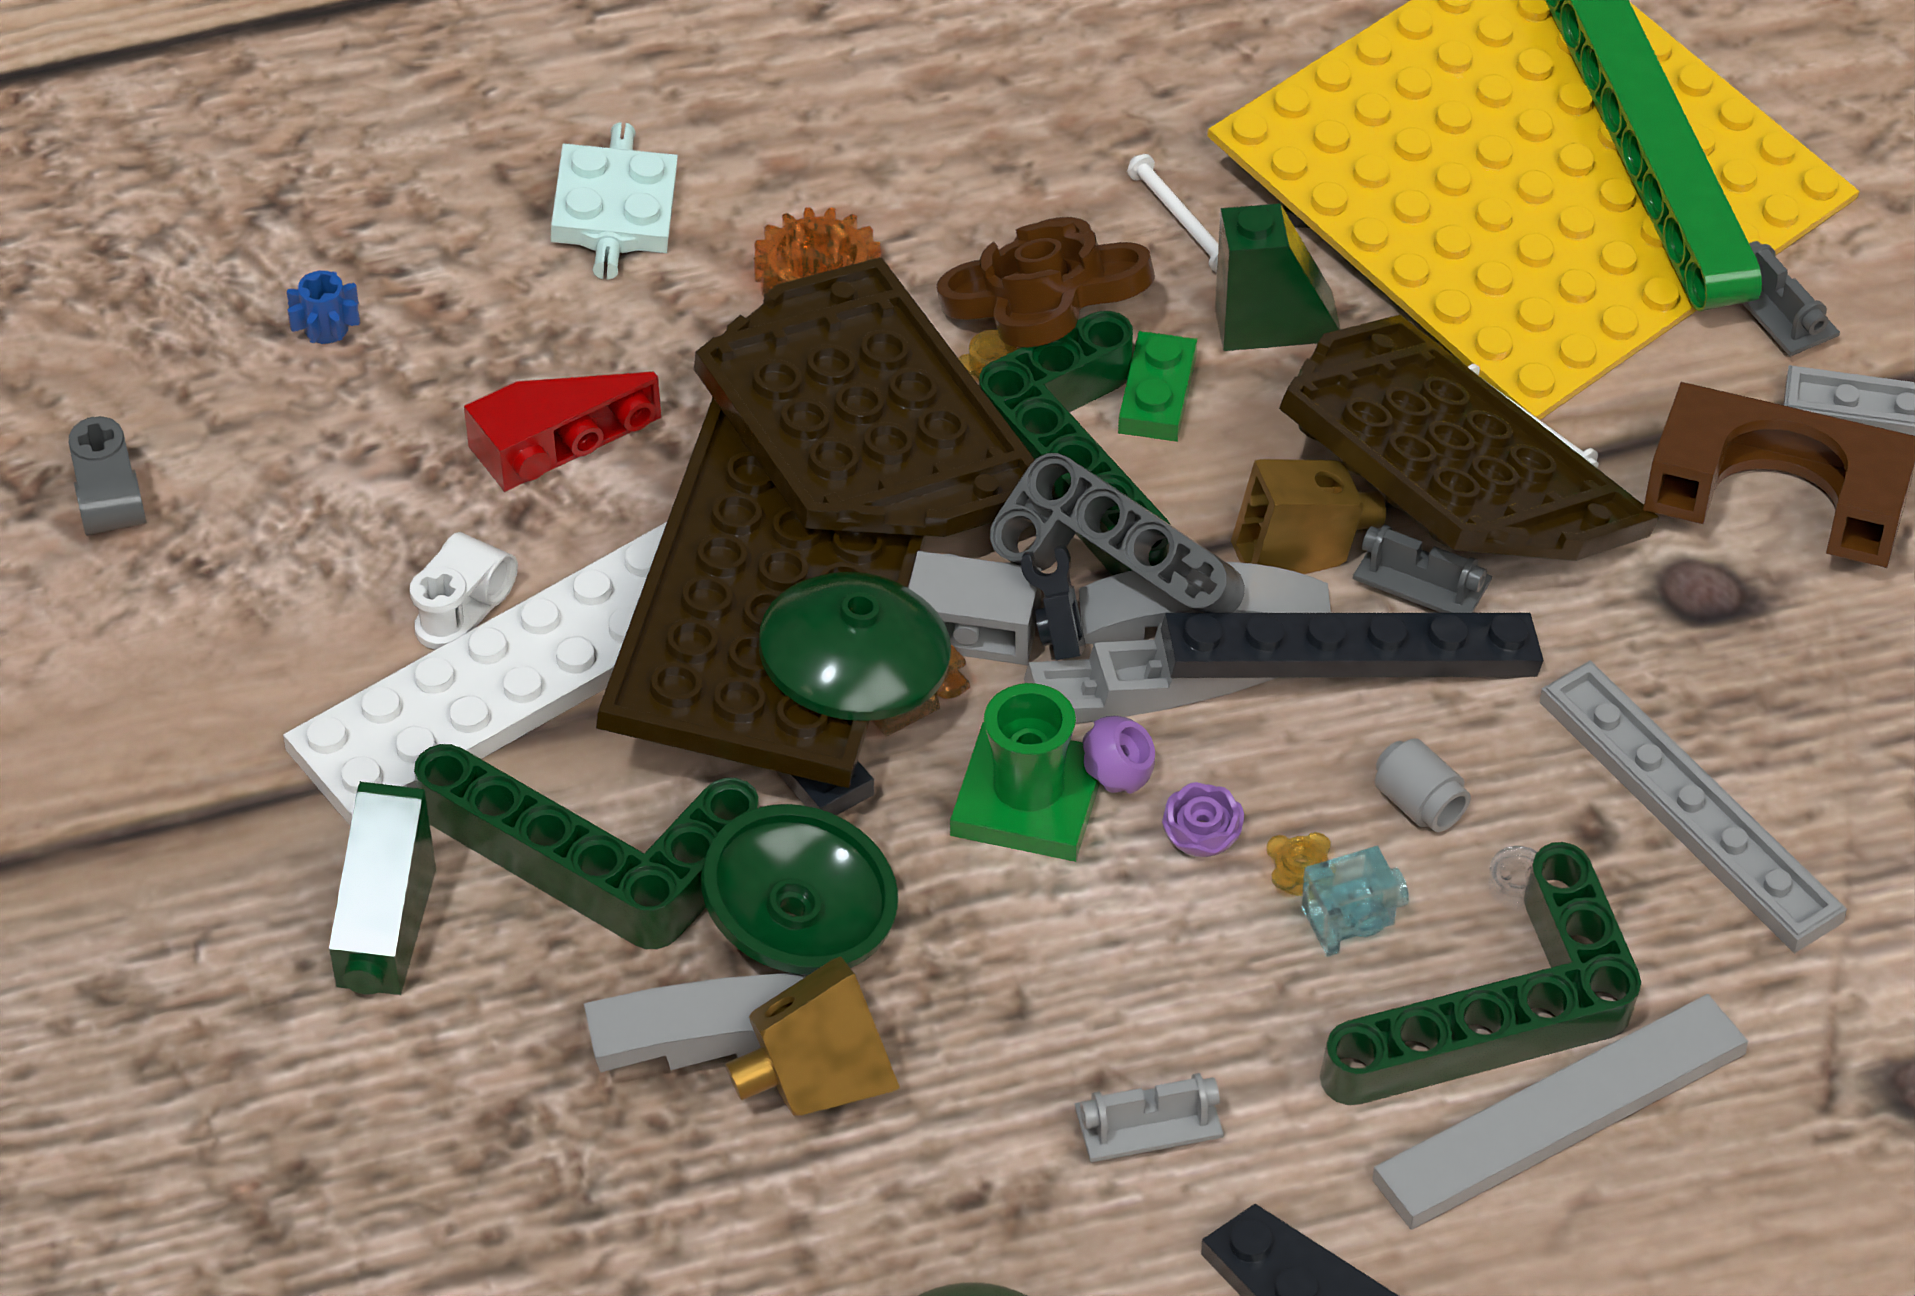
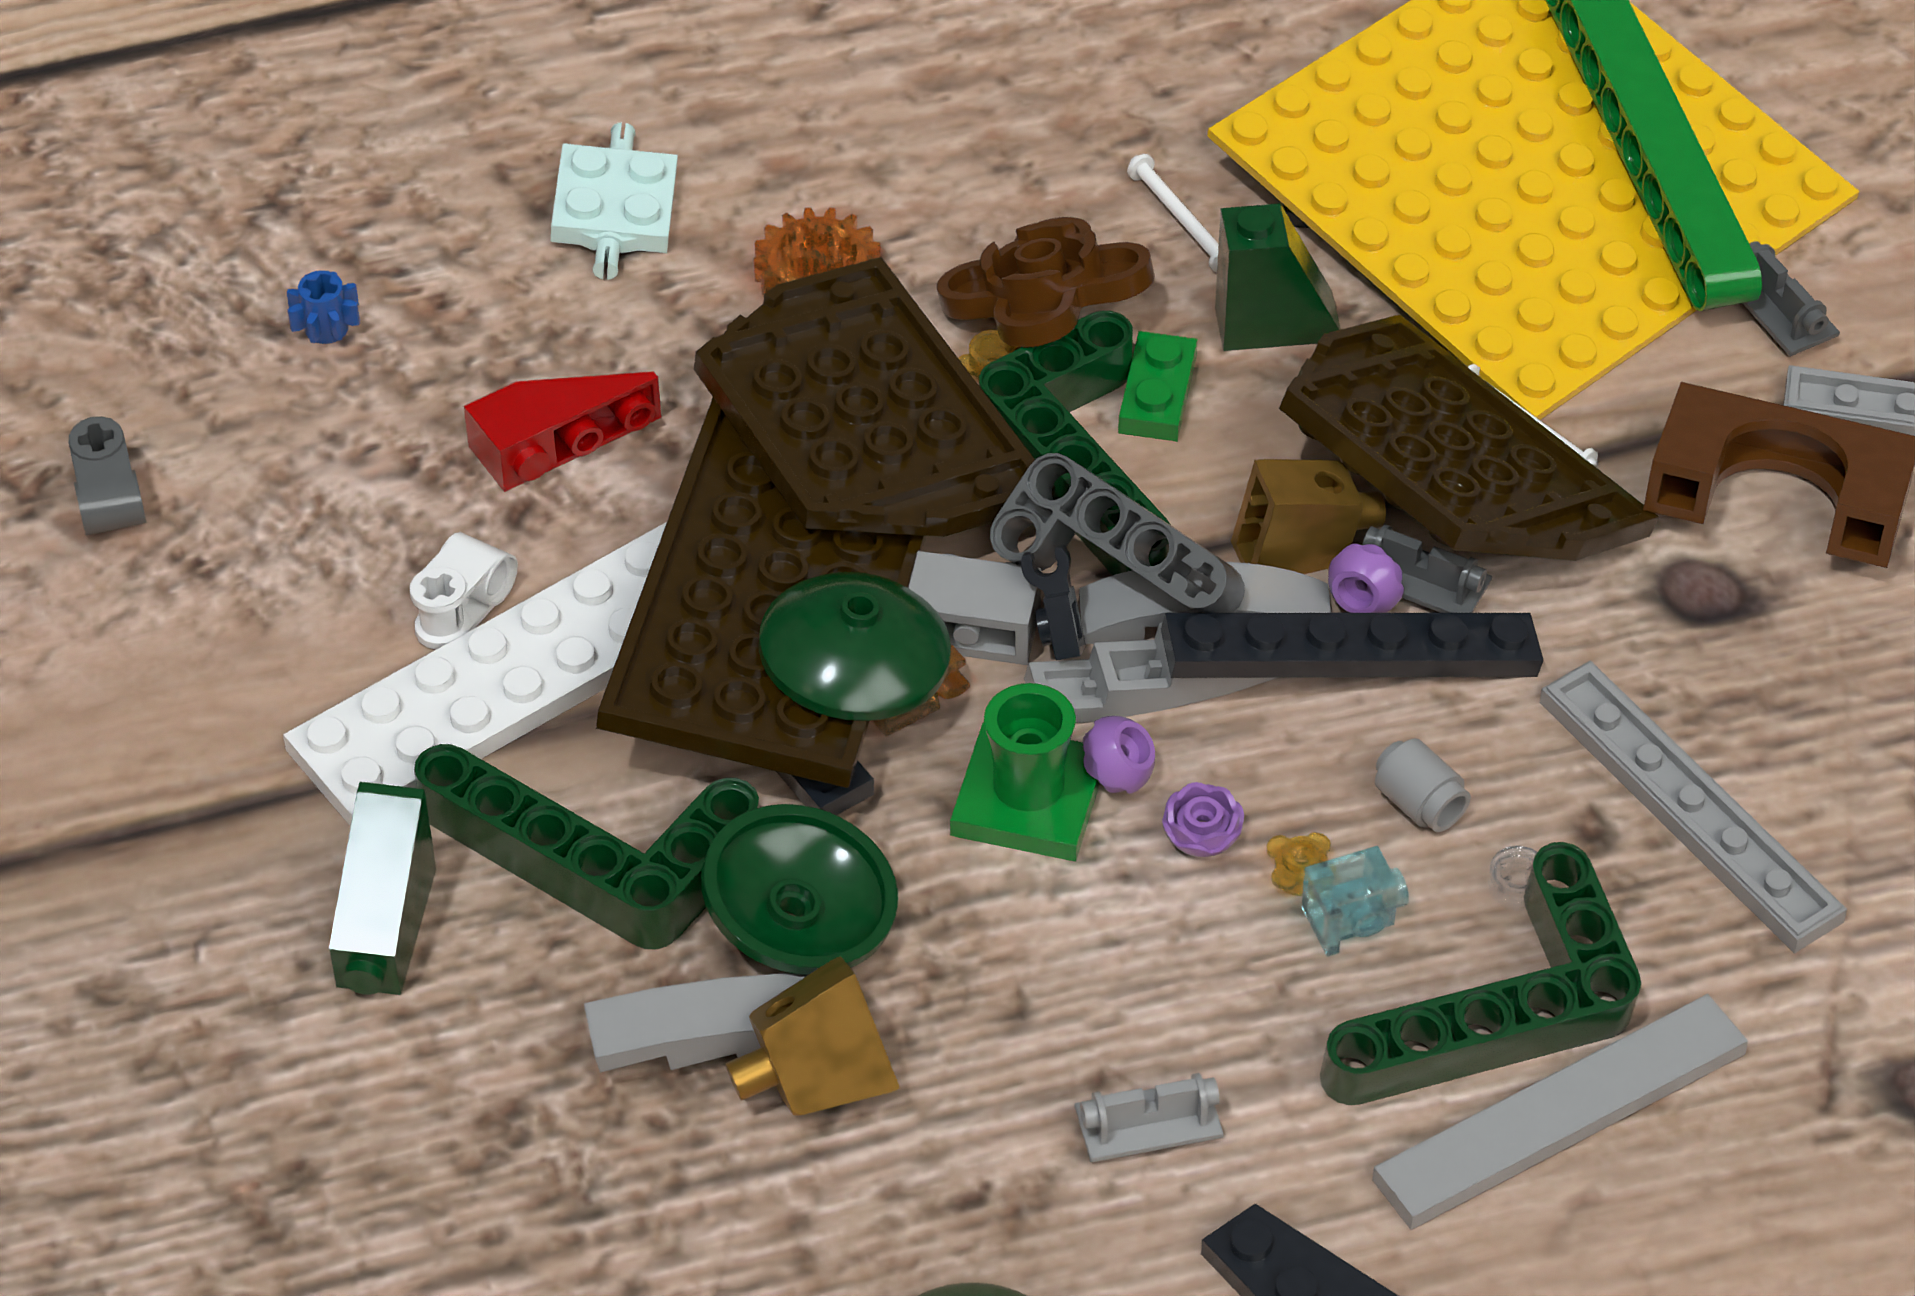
none -> medium lavender plate [1328,544,1404,613]

